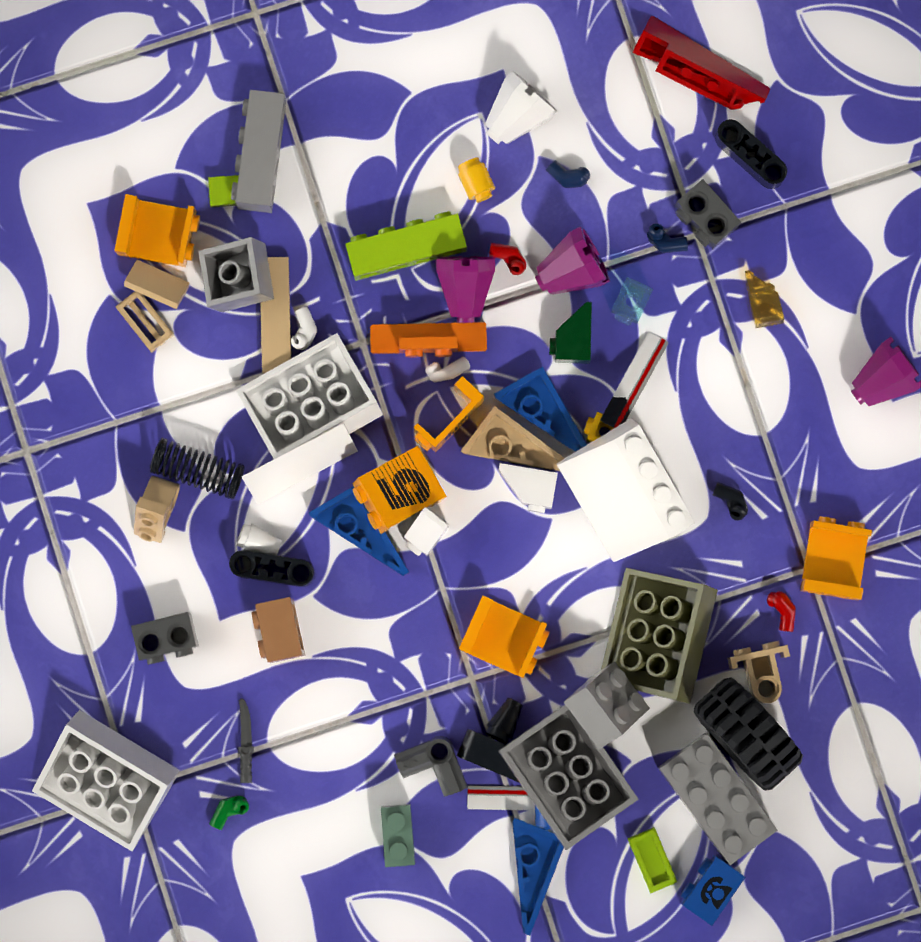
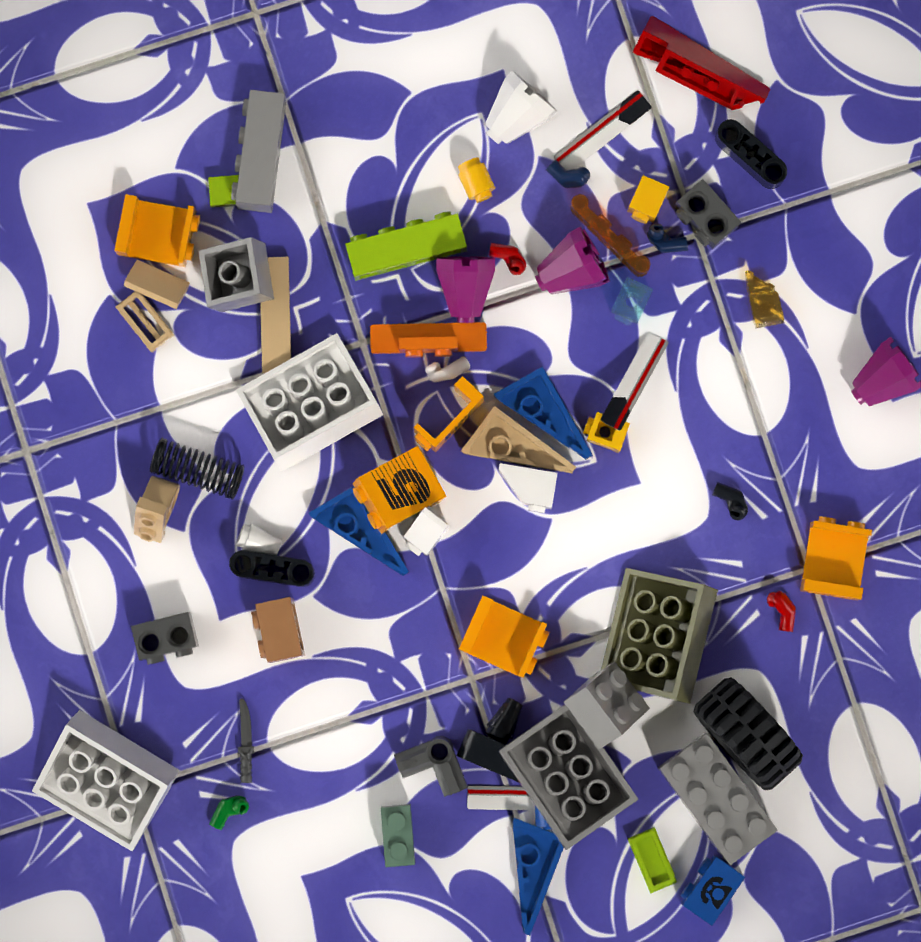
white sticker [242,423,358,504] -> none
white arm [291,306,317,350] -> none
dark green slope [549,302,592,364] -> none
white slope [556,418,695,562] -> none
tan pin [727,641,790,703] -> none
none -> sticker [554,91,652,170]
none -> clear orange plate [570,194,651,277]
none -> yellow brick [627,175,669,224]

